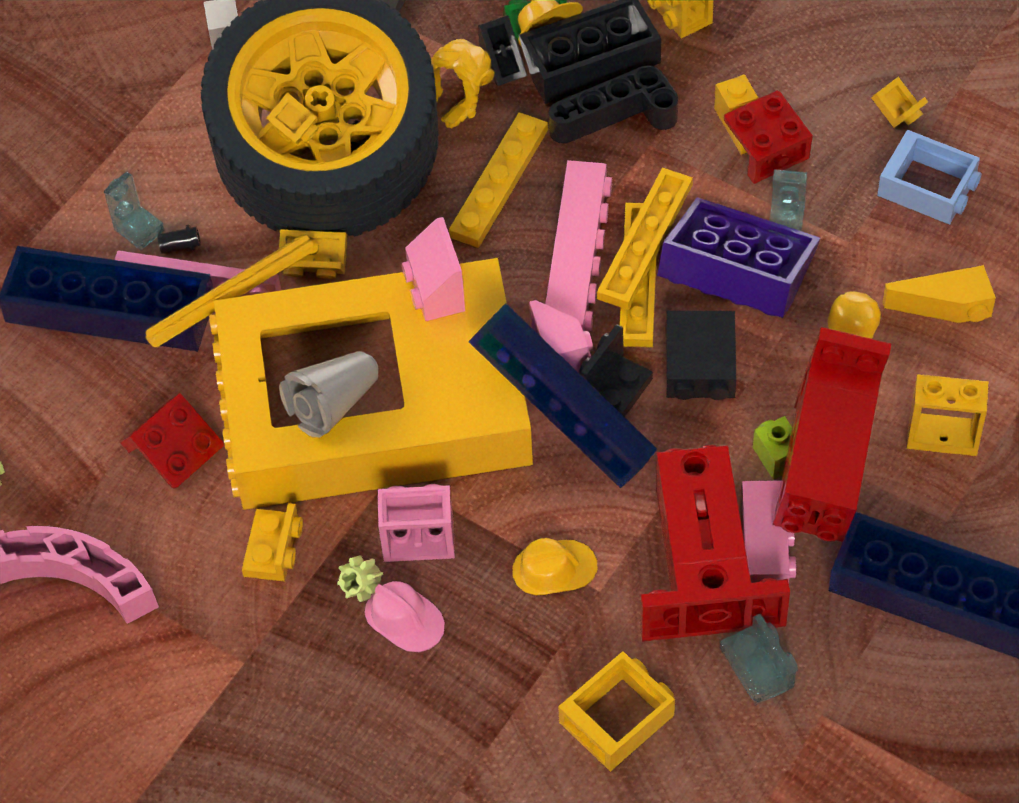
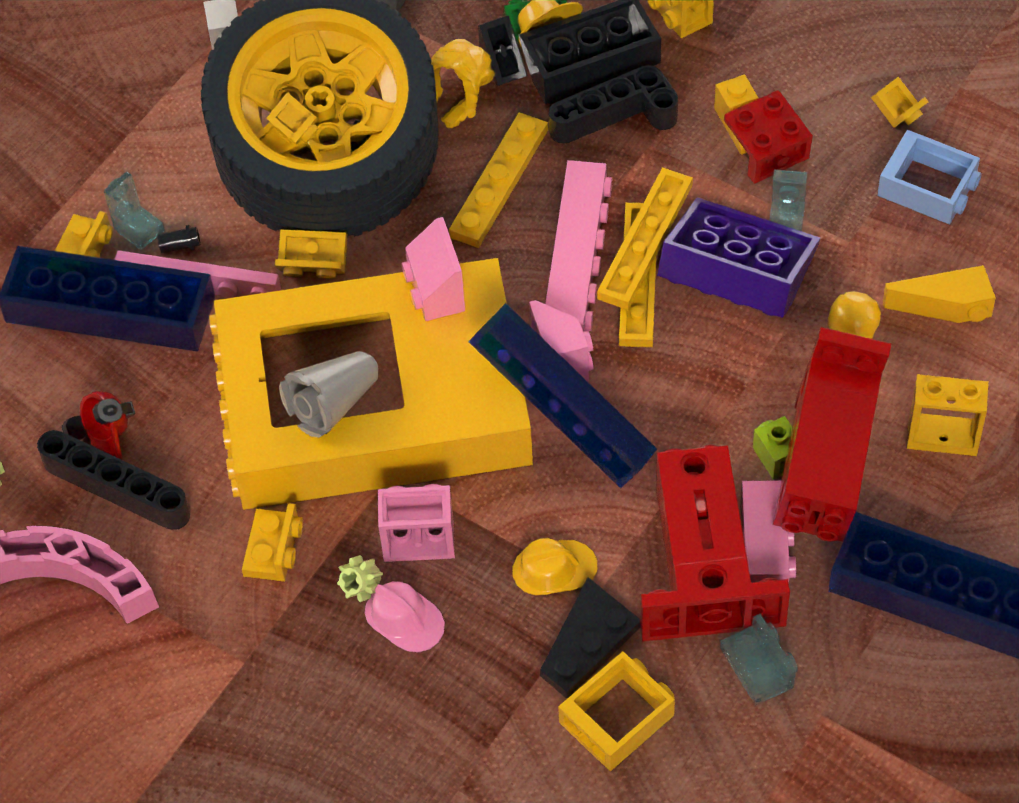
red bracket [121,393,224,489] -> none
yellow axle [145,235,314,347] -> none
black bracket [579,324,653,428] -> none
black brick [666,311,736,400] -> none
none -> black beam [37,430,190,530]
none -> yellow bracket [48,211,113,281]
none -> cap [62,391,136,460]
none -> black wing [540,577,640,698]

